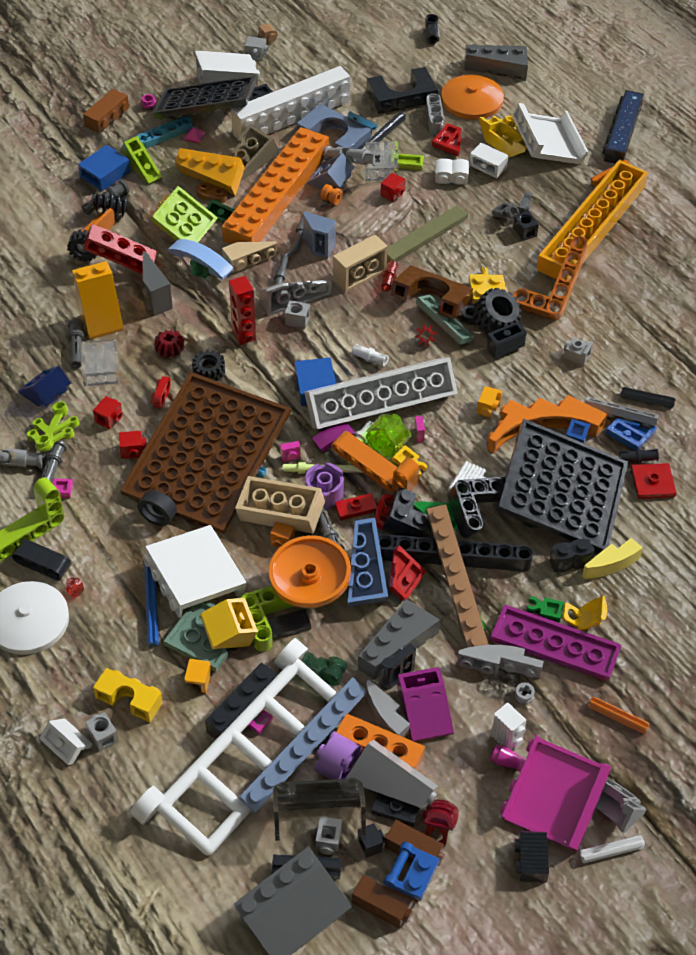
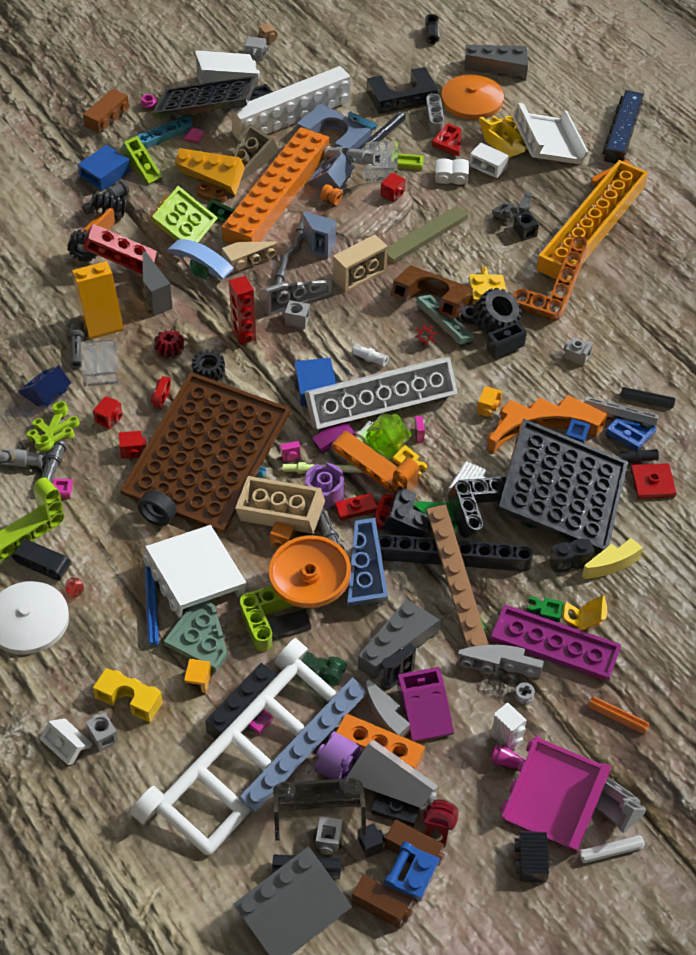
yellow slope [200,598,258,649] -> none
clear red pin [381,261,399,292] -> none
red wing [388,545,426,601] -> none

